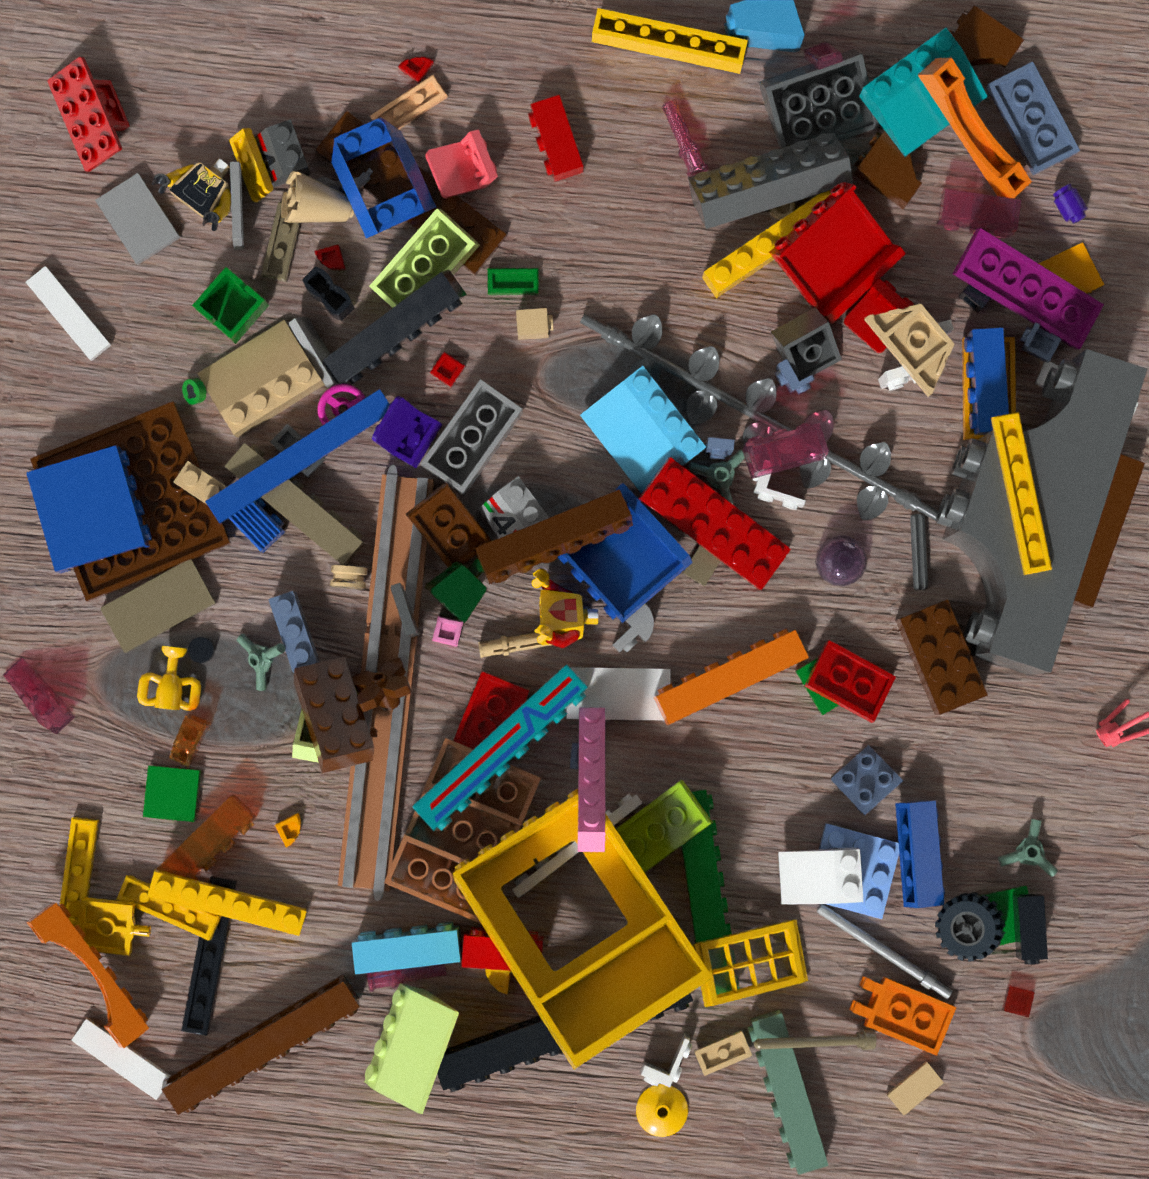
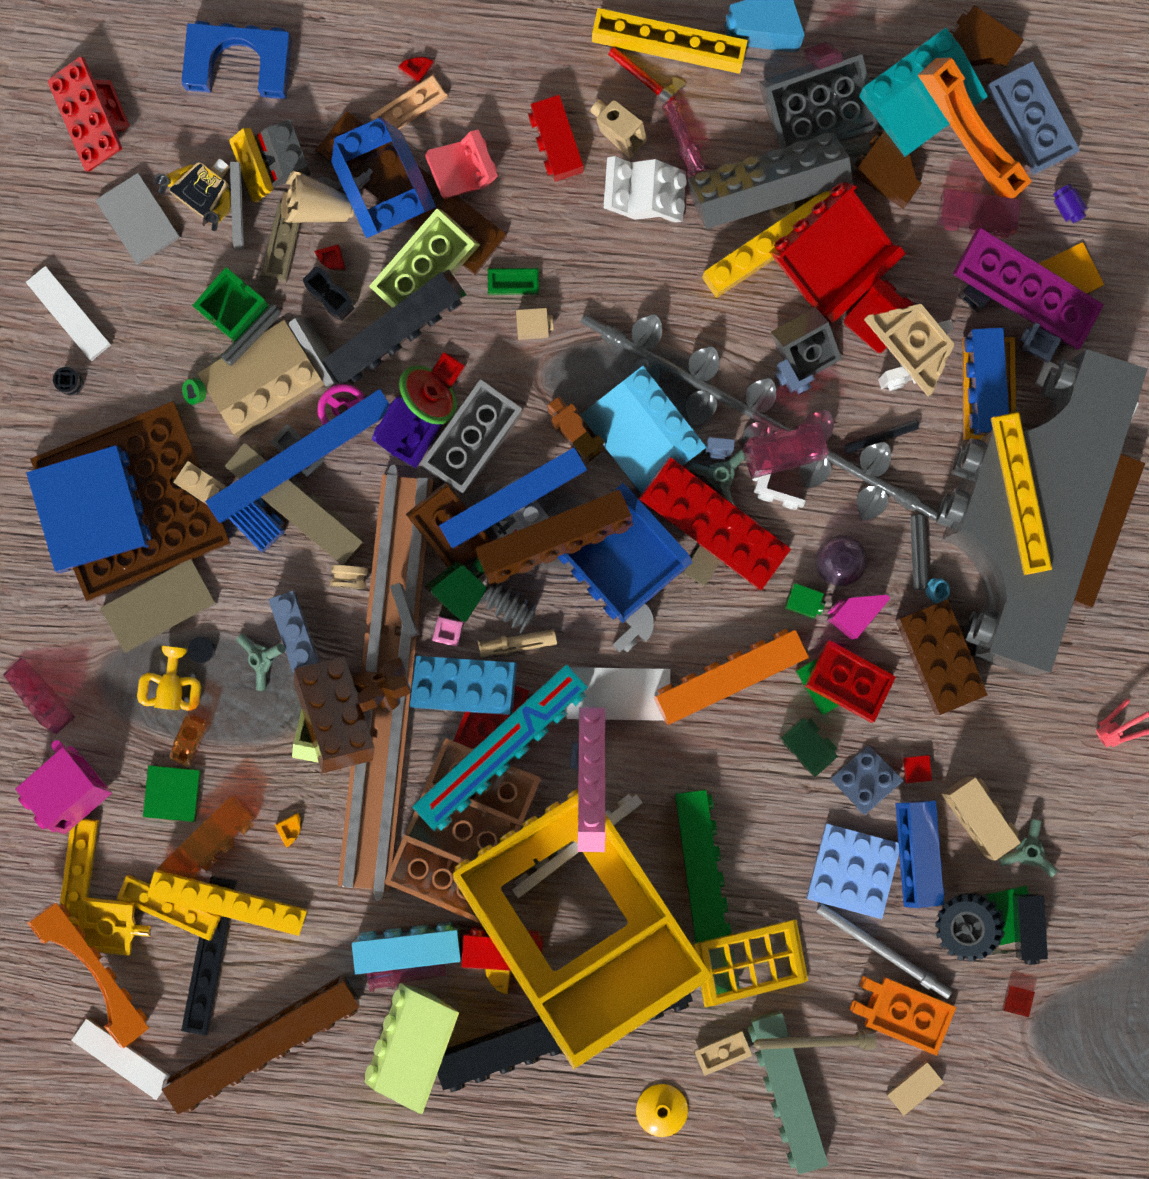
torso [532,568,598,648] -> none
lime tile [616,780,713,873] -> none
white bracket [640,1033,692,1087] -> none
white slope [778,847,863,904] -> none
none -> dark pink container [15,740,112,834]
none -> black wheel [52,367,84,396]
none -> blue arch [181,21,292,99]
none -> dark grey axle [221,304,281,366]
none -> red wheel [399,366,457,424]
none -> dark azure plate [410,656,517,715]
none -> blue tile [439,447,587,549]
none -> dark grey piece [479,582,537,634]
none -> dark orange hips [547,397,605,465]
none -> tan torso [591,100,647,159]
none -> white bracket [604,156,687,222]
none -> red piece [608,47,686,105]
none -> clear green brick [778,718,839,777]
none -> green brick [784,583,826,619]
none -> dark pink slope [827,595,890,640]
none -> black bar [843,420,919,454]
none -> red tile [902,755,932,783]
none -> medium azure plate [926,578,950,603]
none -> tan brick [941,776,1021,861]

